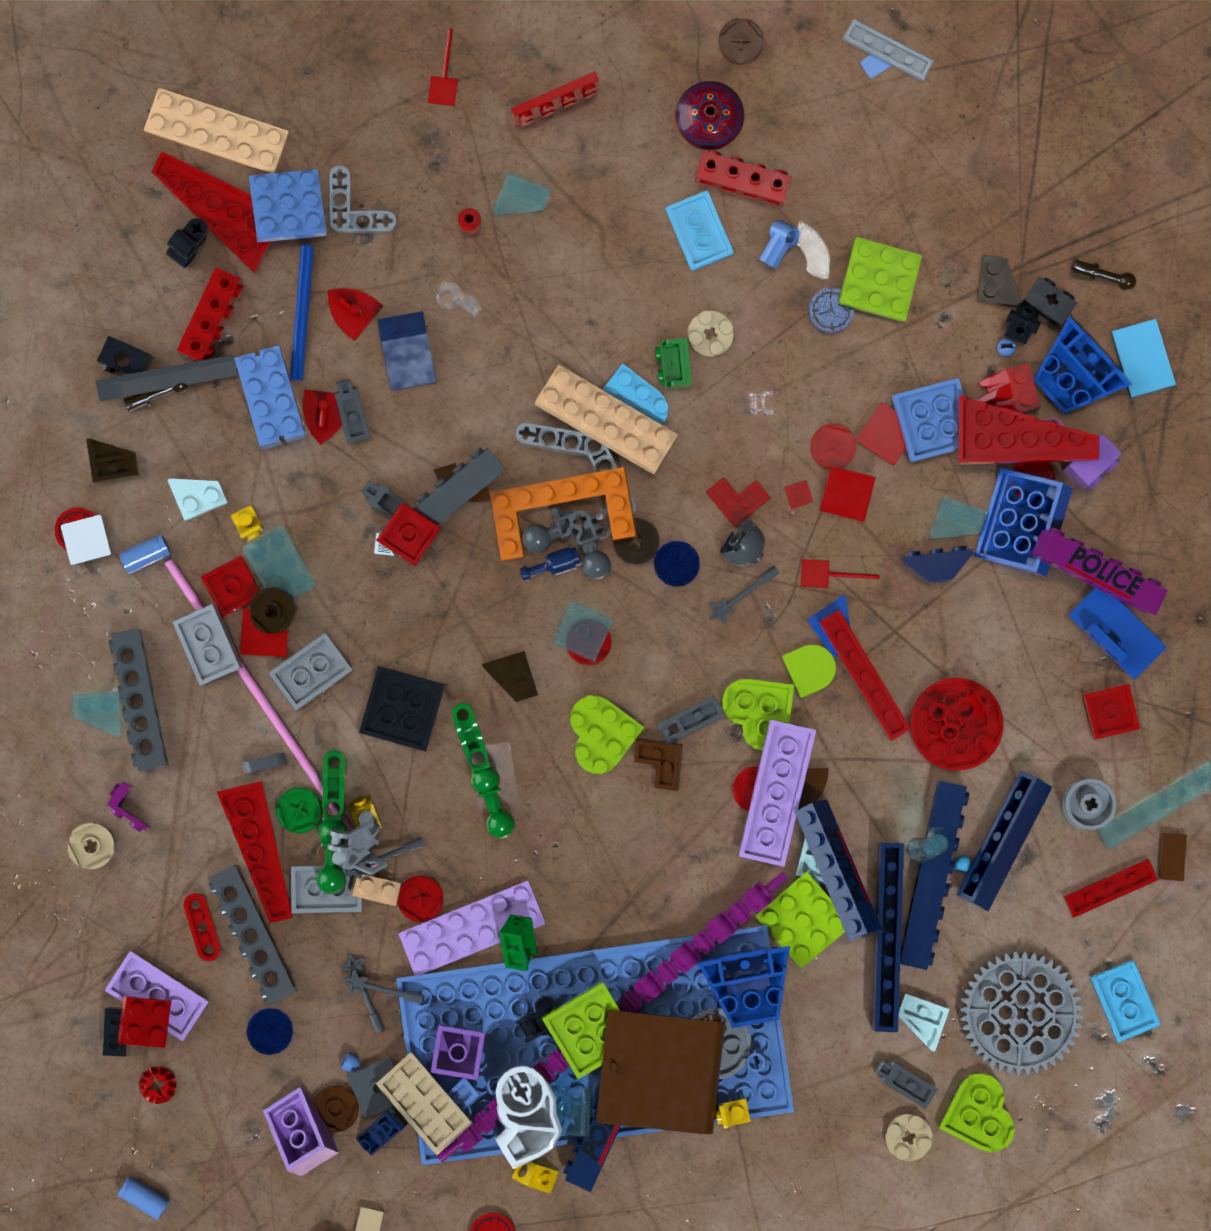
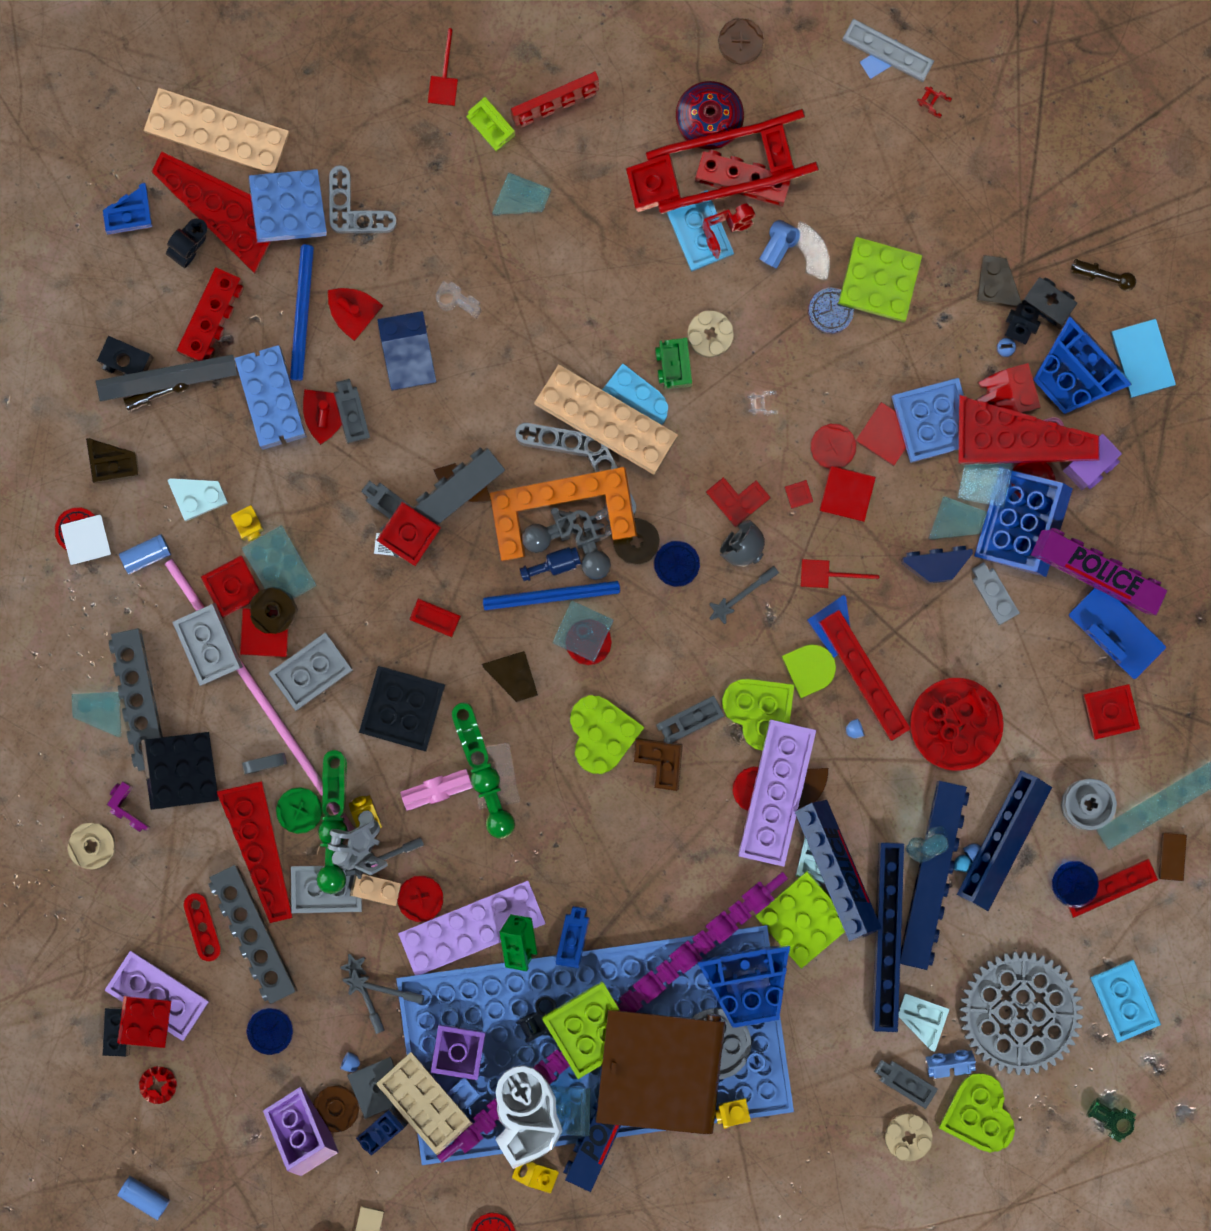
red brick [458,208,482,235] -> none
none -> blue wing [103,183,153,235]
none -> black plate [141,732,219,810]
none -> bright pink piece [400,769,473,811]
none -> red tile [409,598,461,638]
none -> lime hinge [466,97,515,152]
none -> blue axle [483,581,620,610]
none -> blue hinge [556,906,590,968]
none -> red plate [626,109,819,214]
none -> red piece [702,203,756,259]
none -> medium blue hinge [846,719,865,739]
none -> red piece [917,86,952,118]
none -> medium blue hinge [926,1050,976,1079]
none -> clear light blue plate [958,463,1014,507]
none -> medium blue hinge [963,843,981,864]
none -> light grey hinge [972,562,1020,625]
none -> clear blue tile [1052,861,1099,908]
none -> clear green connector [1086,1098,1136,1143]

